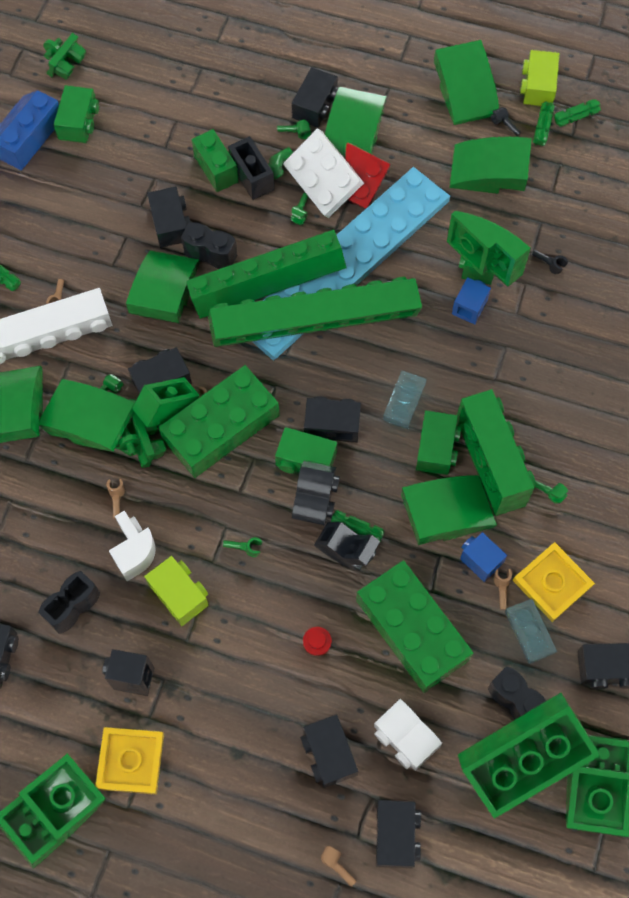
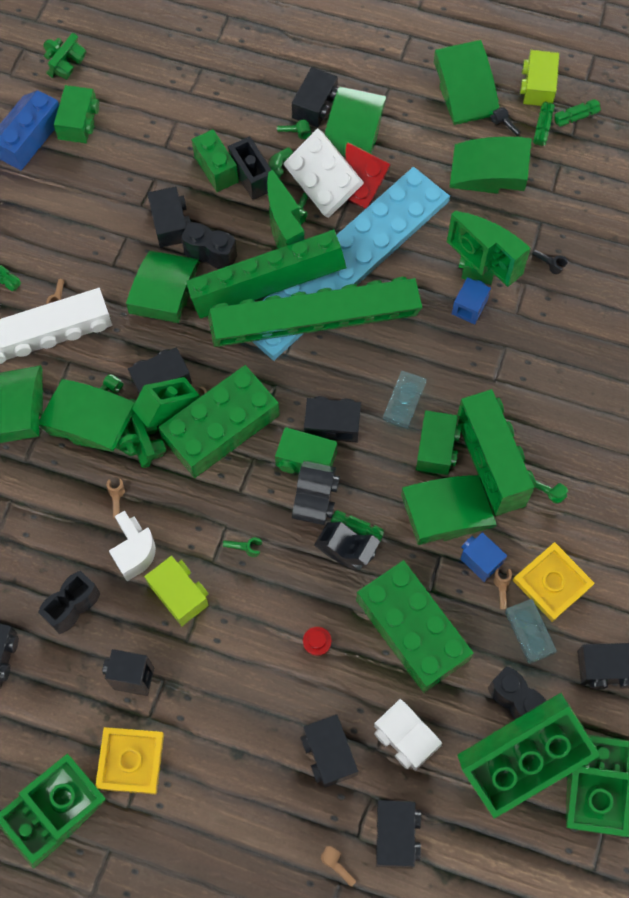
none -> green slope [267,170,305,249]

